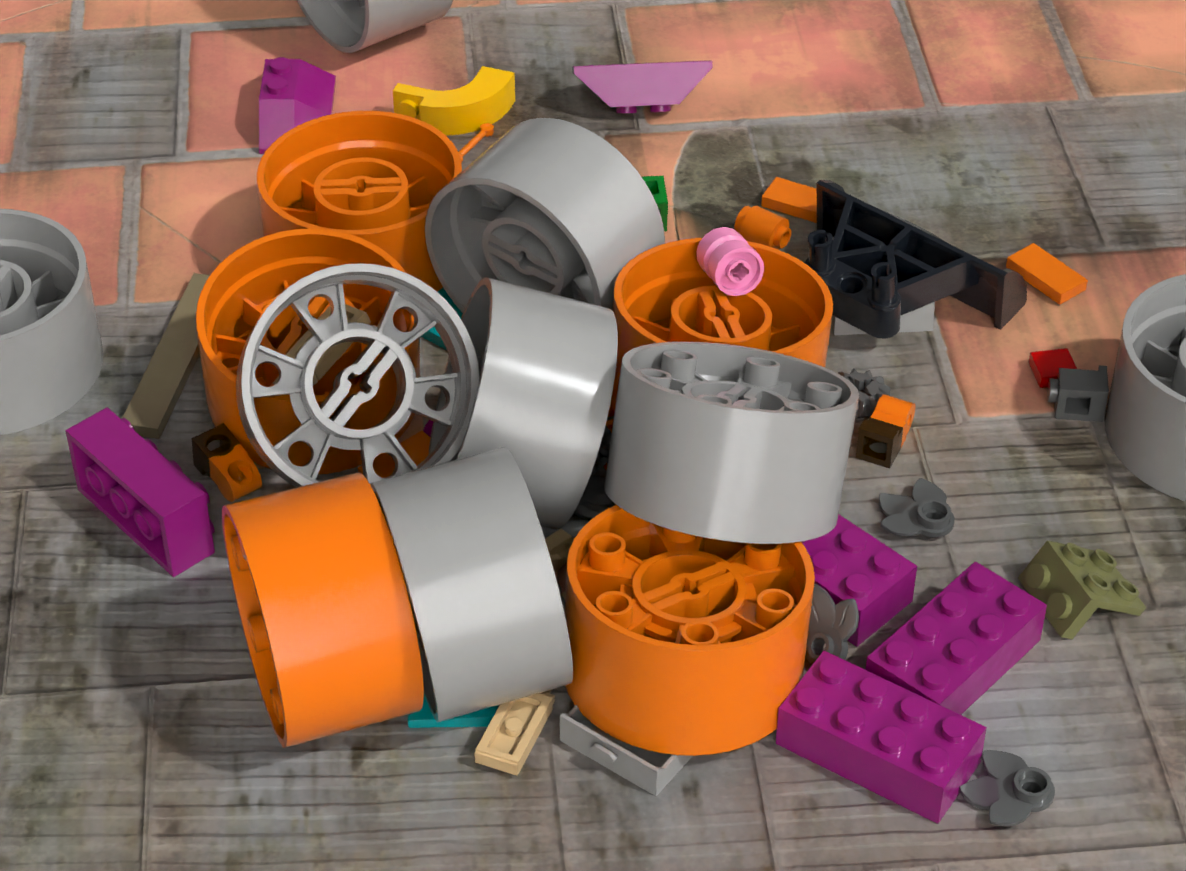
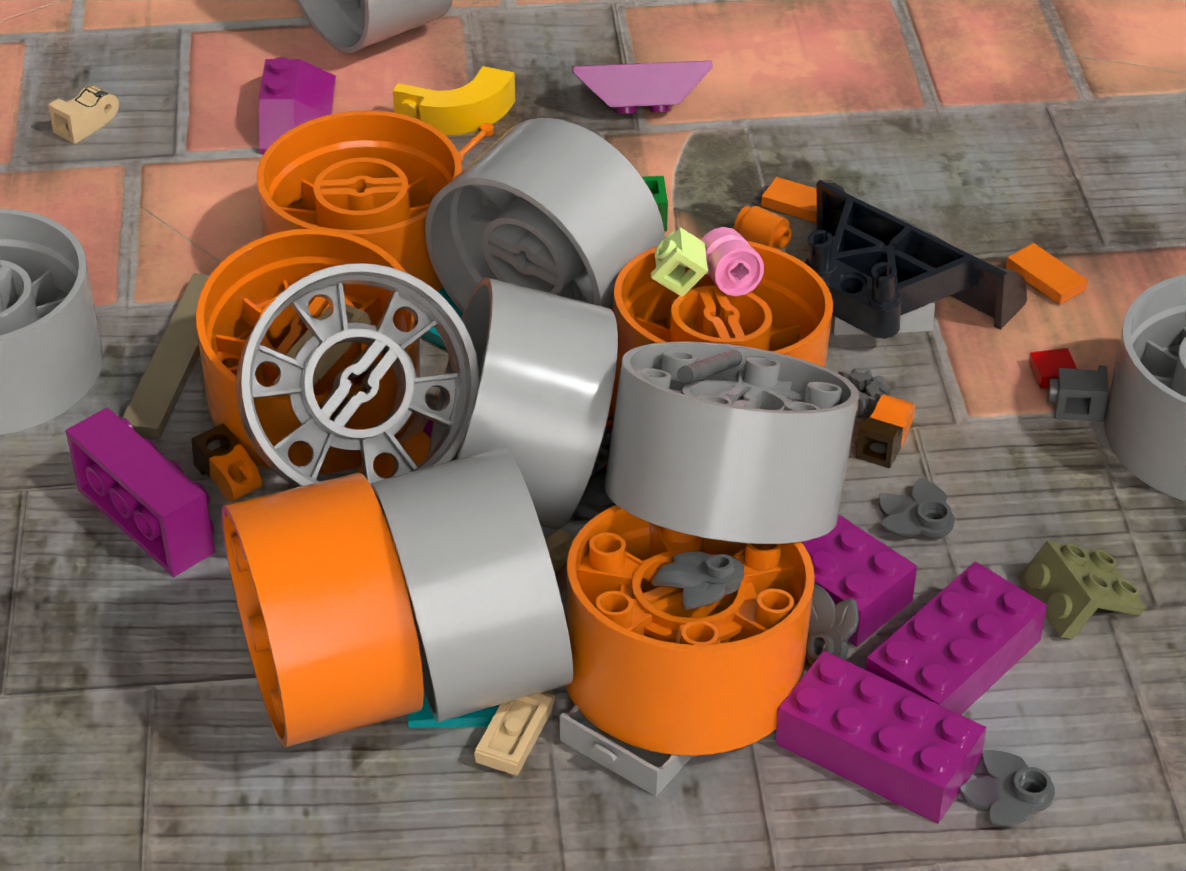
none -> tan leg [48,85,119,144]
none -> yellowish green brick [651,227,708,296]
none -> dark grey plate [652,551,744,610]
none -> dark grey bar [677,350,742,384]

